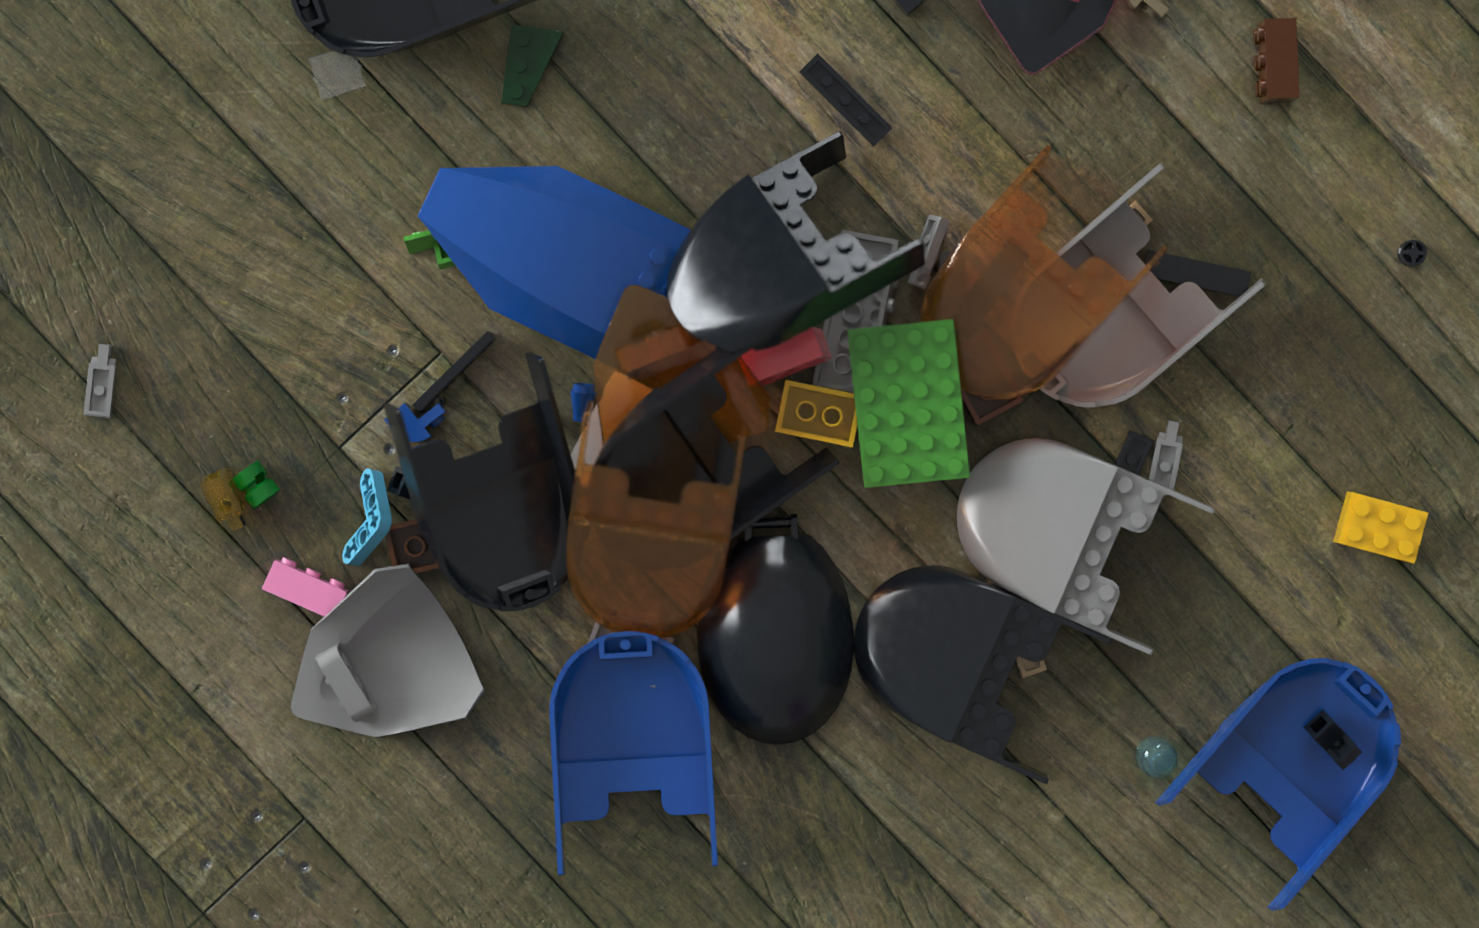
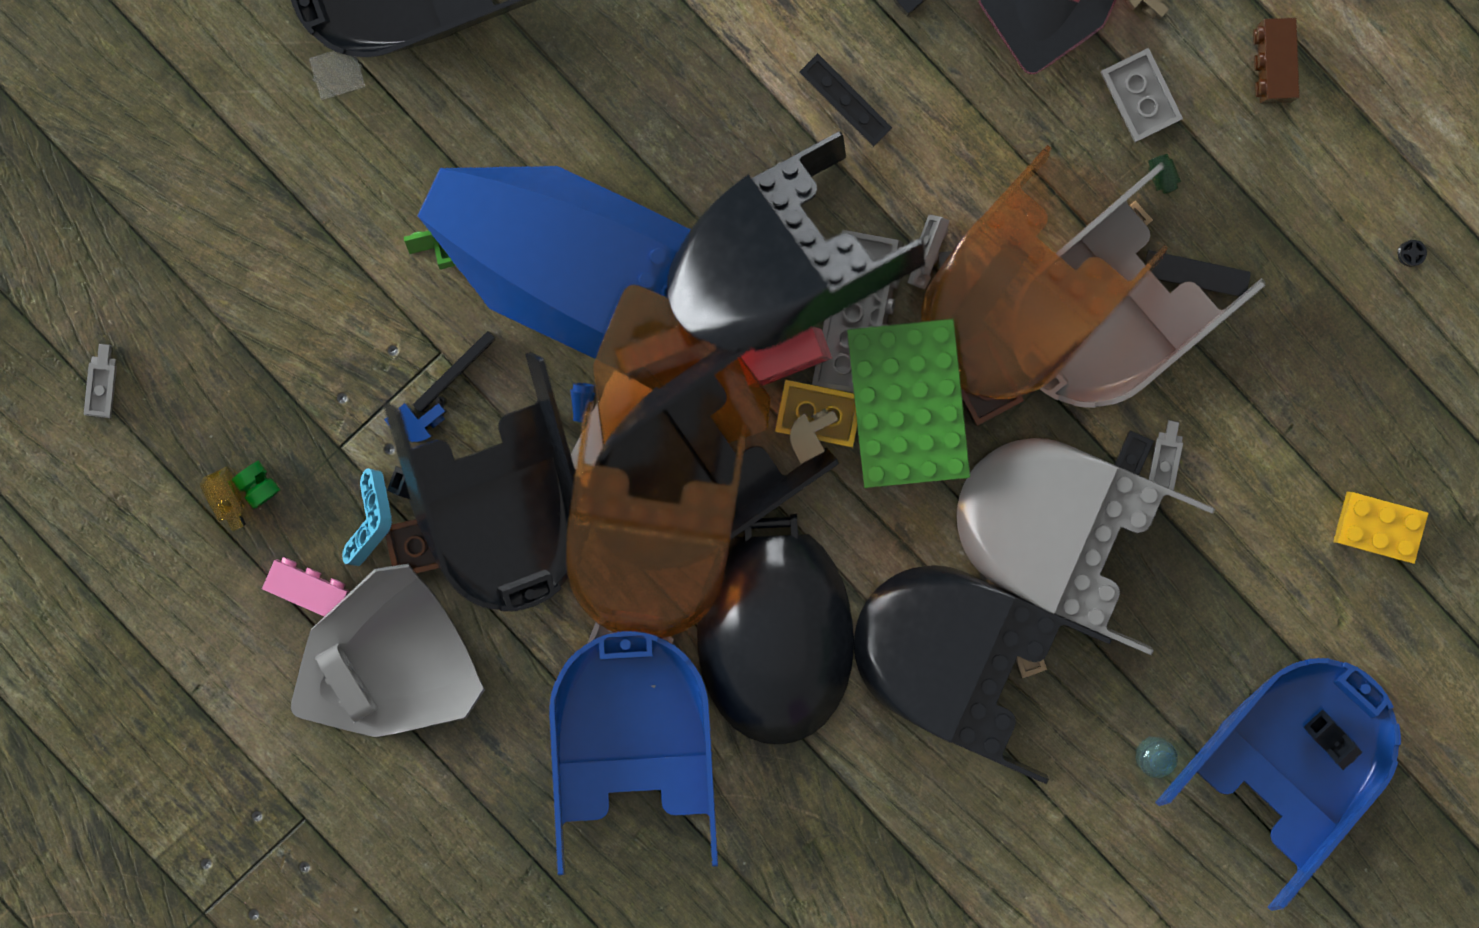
dark green wing [501,24,564,107] -> none
none -> dark tan brick [790,409,838,464]
none -> light grey plate [1100,48,1183,142]
none -> clear green brick [1148,153,1181,194]

